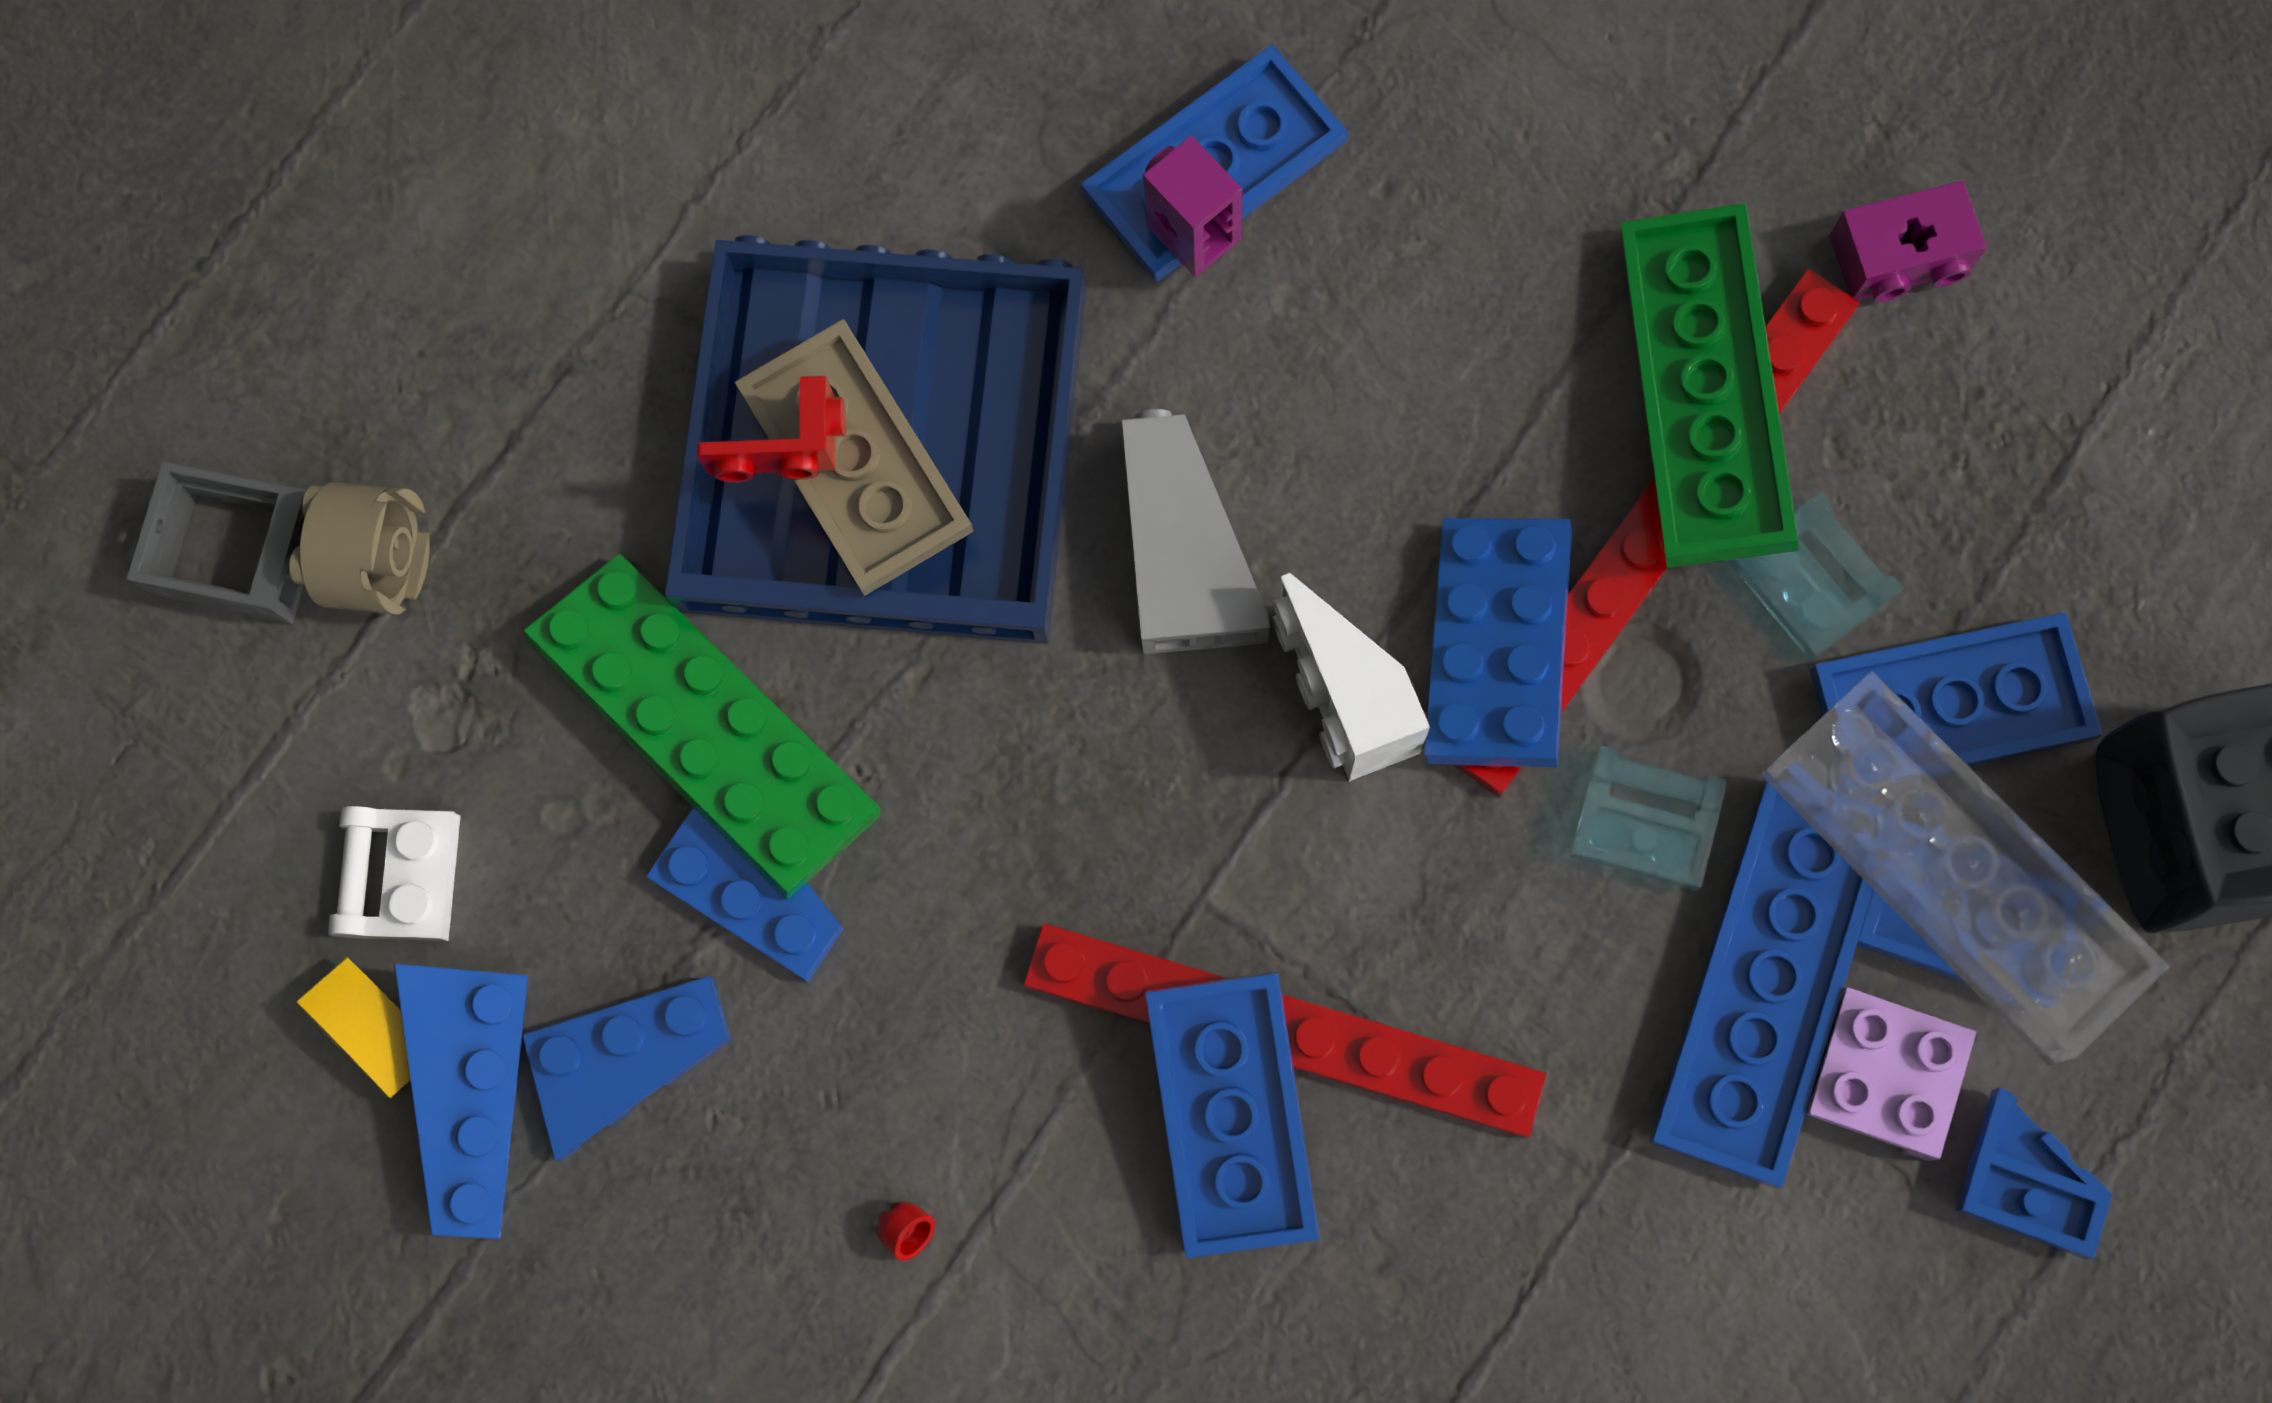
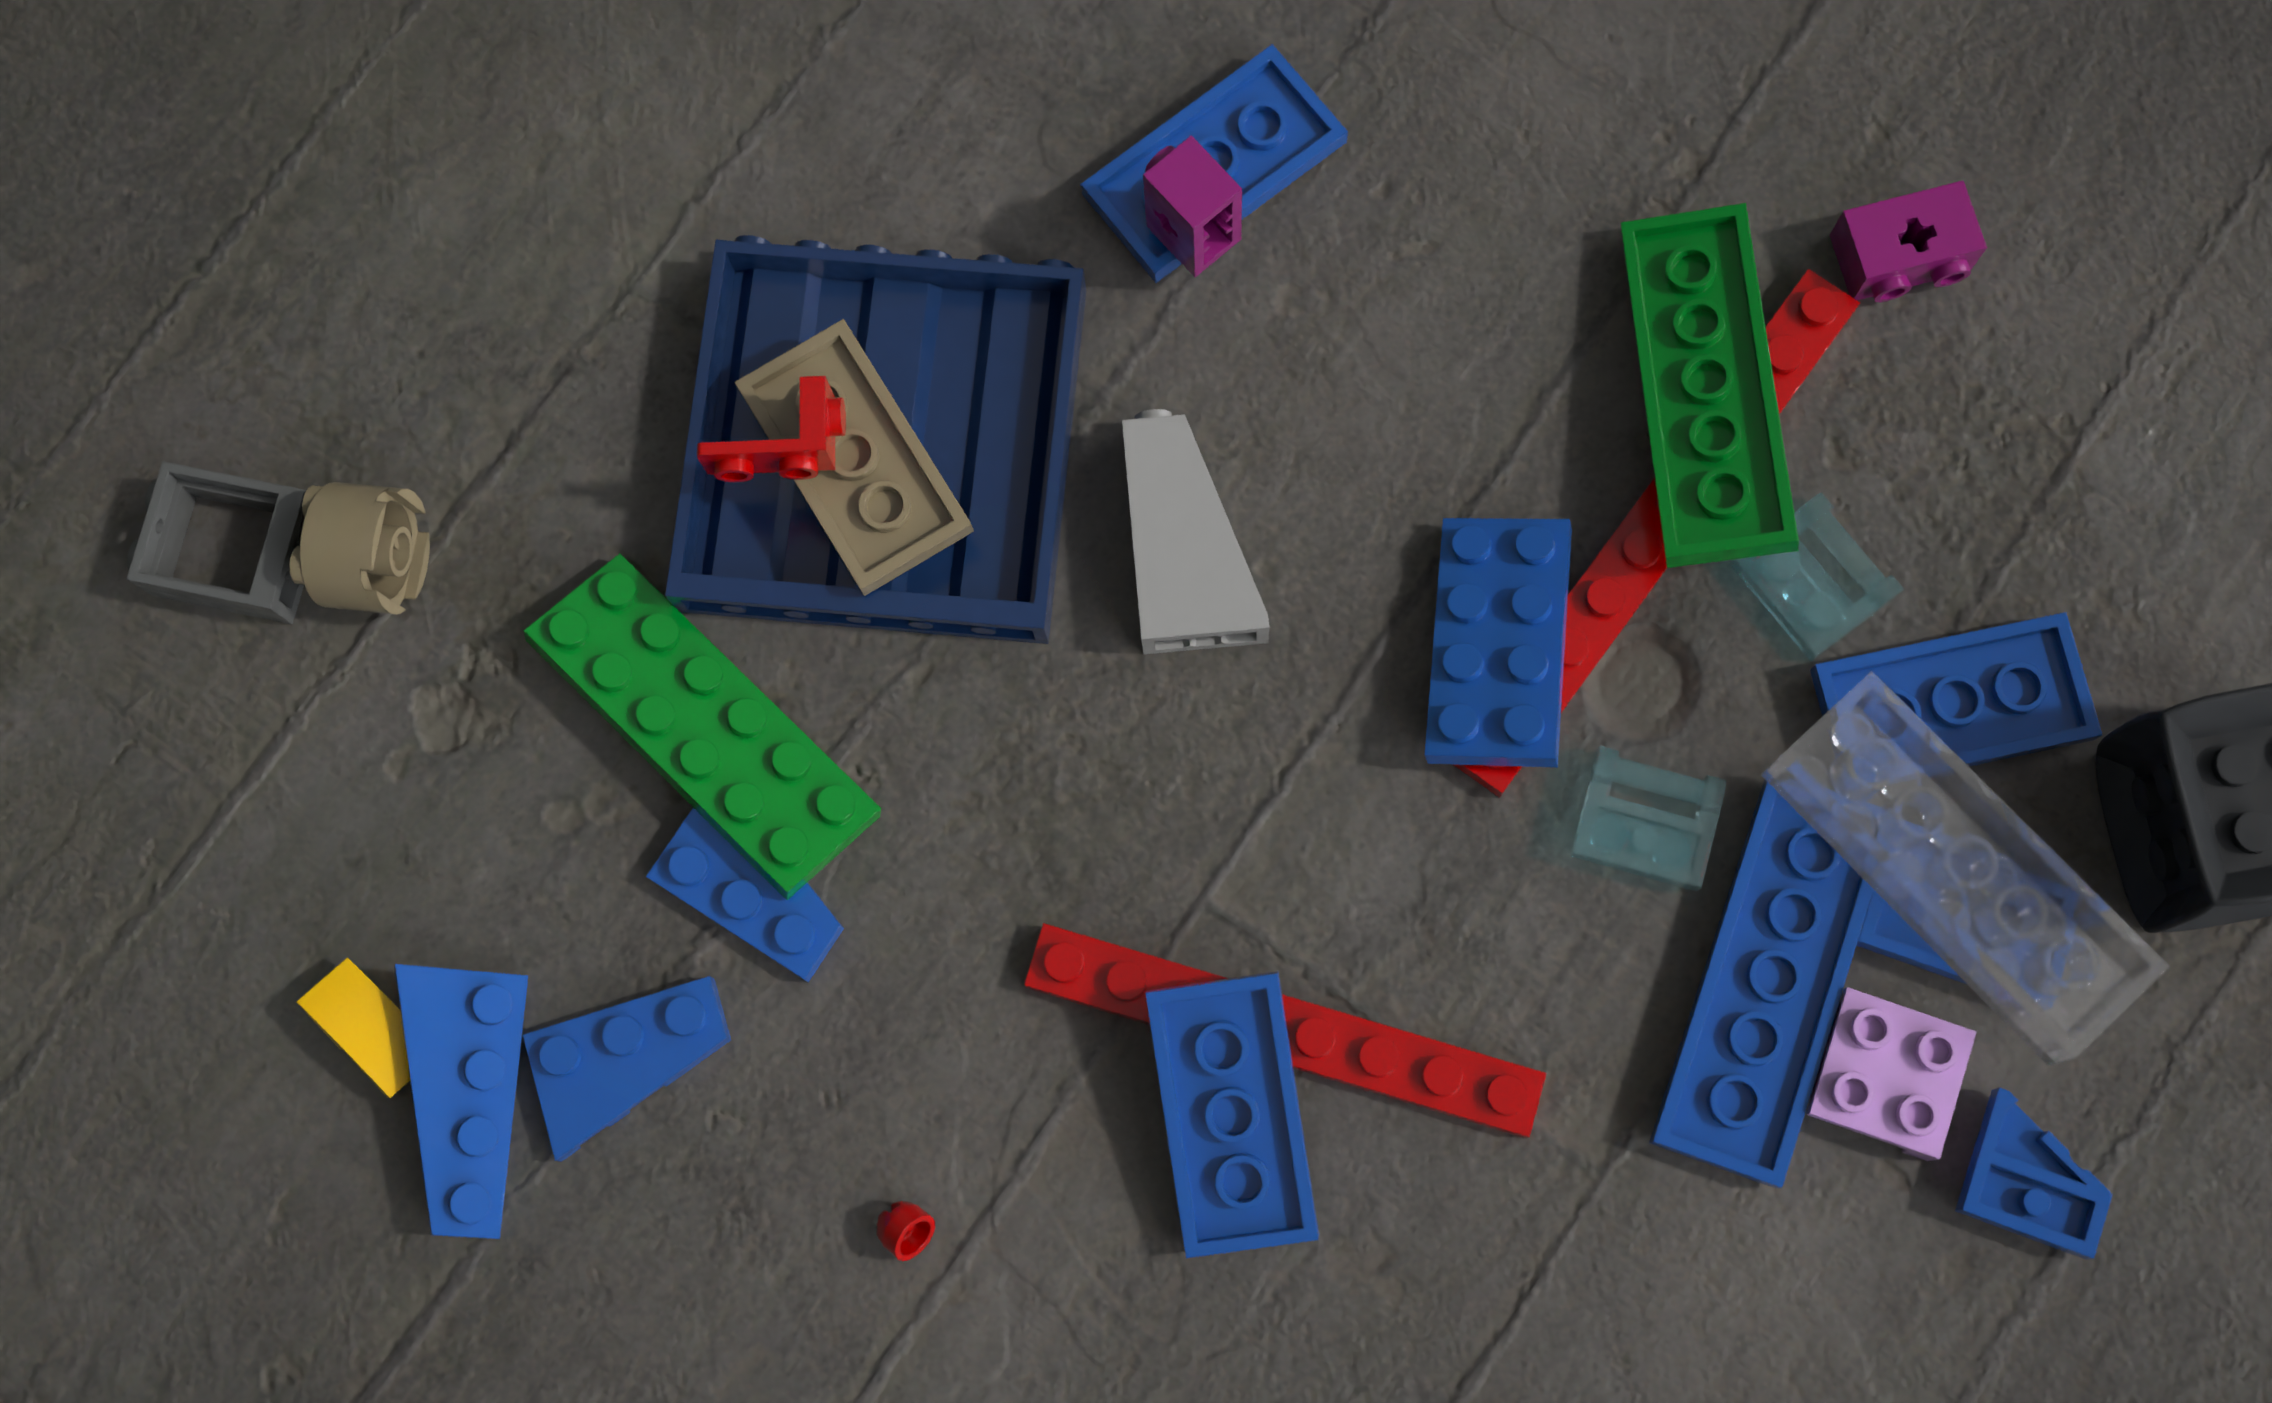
white plate [328,806,460,942] -> none
white slope [1272,573,1430,781] -> none

